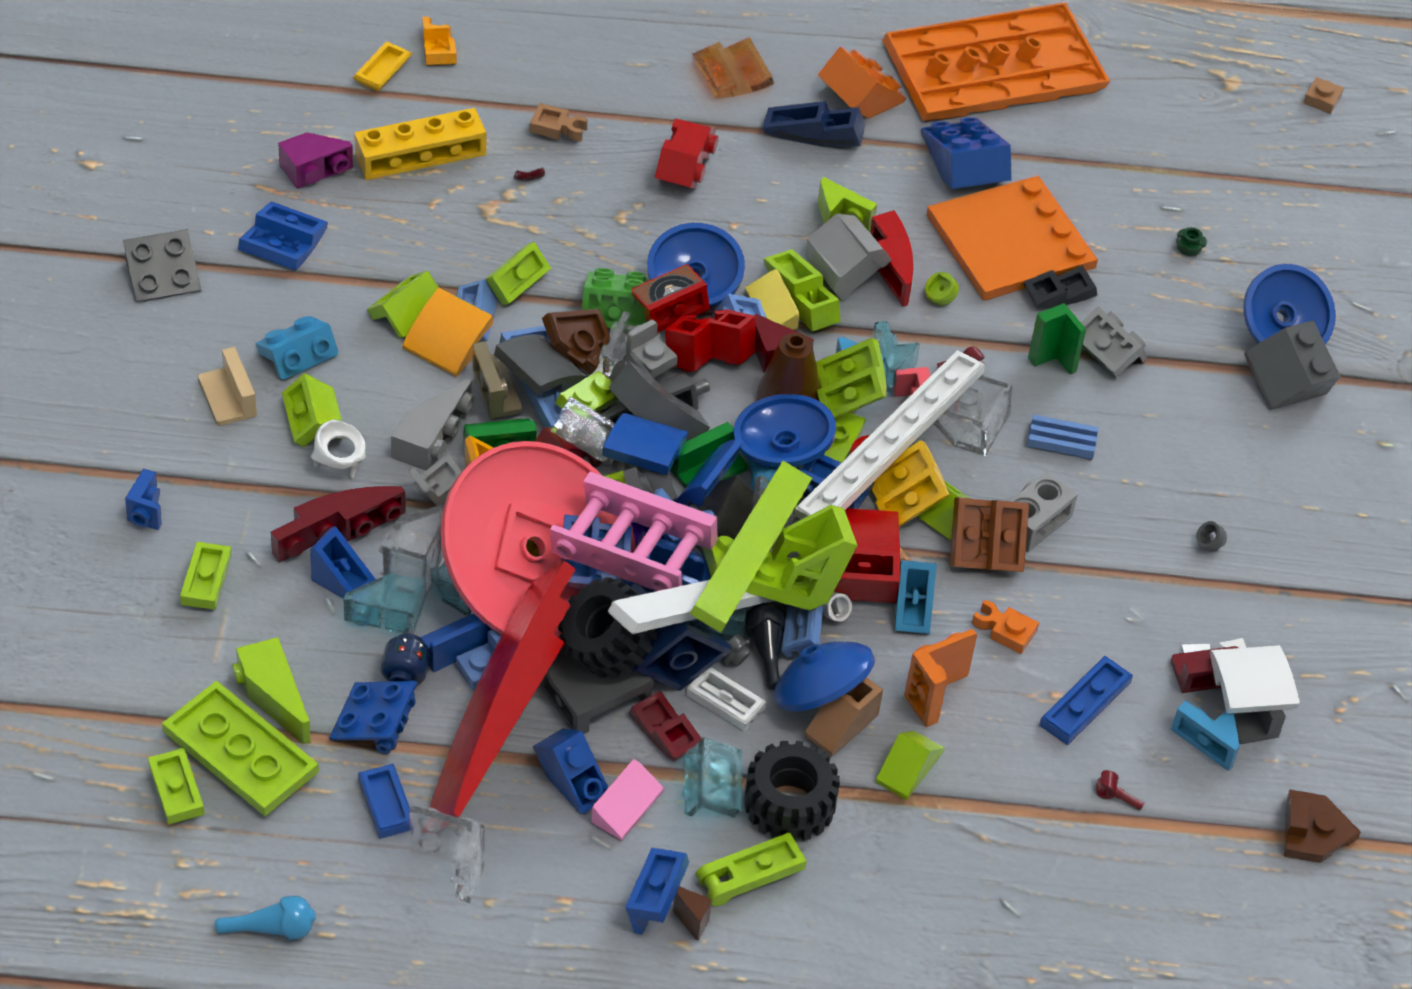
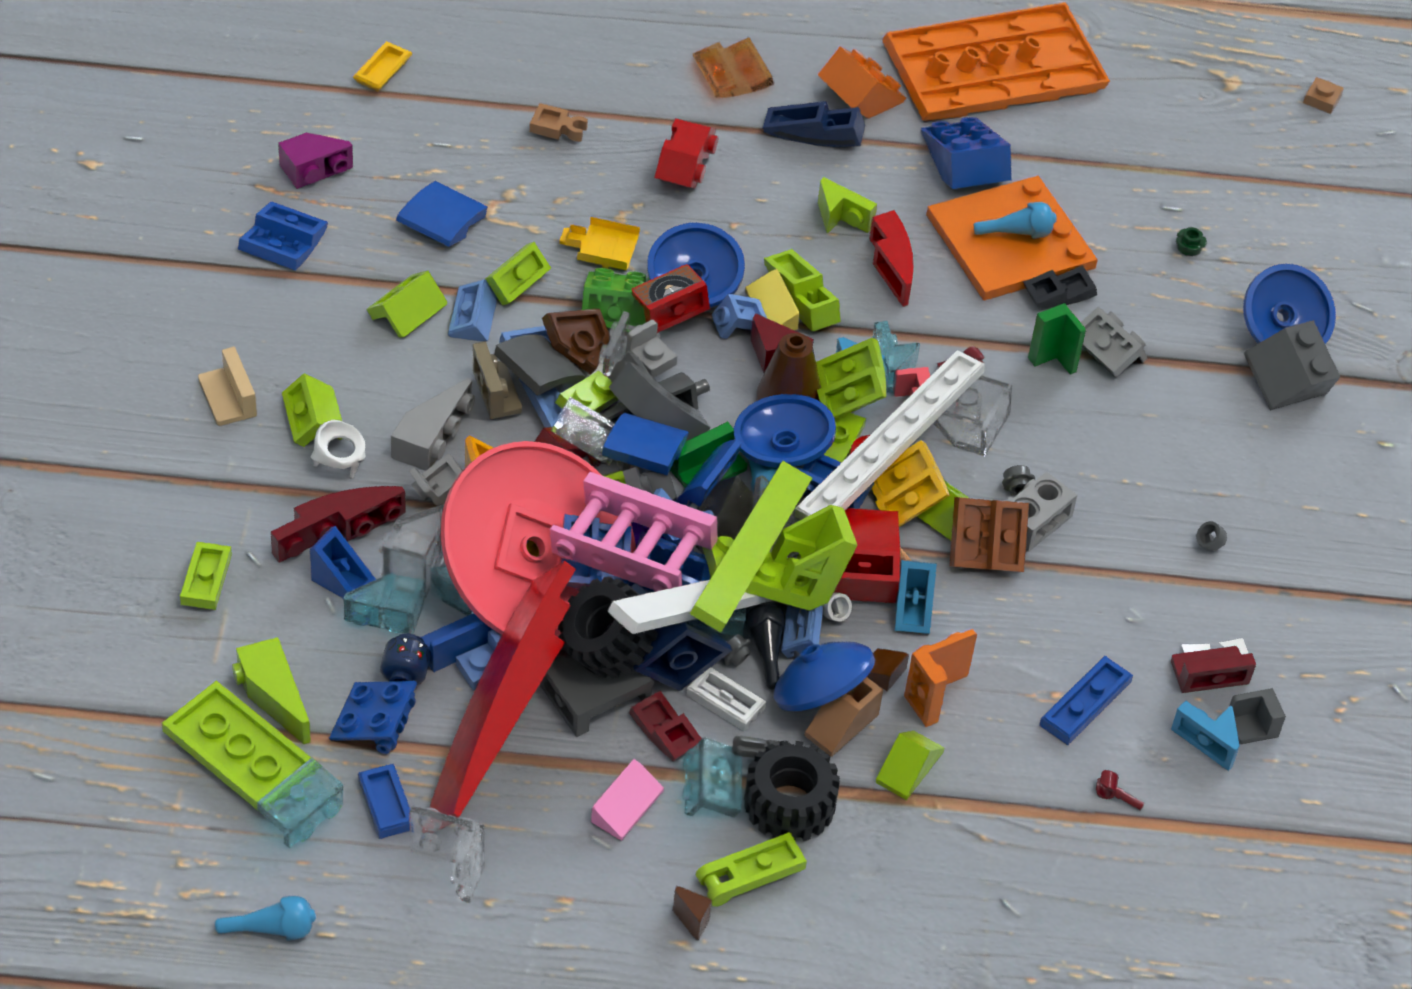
dark grey hinge [123,229,201,302] -> none
blue bracket [125,468,162,530] -> none
lime plate [148,748,205,825] -> none
dark azure bracket [255,316,339,380] -> none
yellow brick [354,108,487,180] -> none
light orange slope [402,287,494,377] -> none
light orange slope [422,16,457,65] -> none
green panel [464,418,537,448] -> none
dark red leg [514,167,545,181] -> none
blue slope [533,728,608,814] -> none
blue panel [625,847,690,935] -> none
red brick [665,309,757,372] -> none
light grey slope [806,214,892,301] -> none
lime tile [925,272,959,306] -> none
orange plate [972,600,1039,654] -> none
medium blue tile [1027,415,1099,459] -> none
white slope [1210,645,1300,714] -> none
reddish brown plate [1284,789,1361,863] -> none
none -> clear light blue bracket [257,758,344,848]
none -> blue slope [396,181,488,247]
none -> yellow piece [559,217,640,270]
none -> dark grey piece [732,736,791,758]
none -> reddish brown slope [867,648,909,691]
none -> dark azure piece [973,202,1057,239]
none -> dark grey plate [1002,465,1035,495]

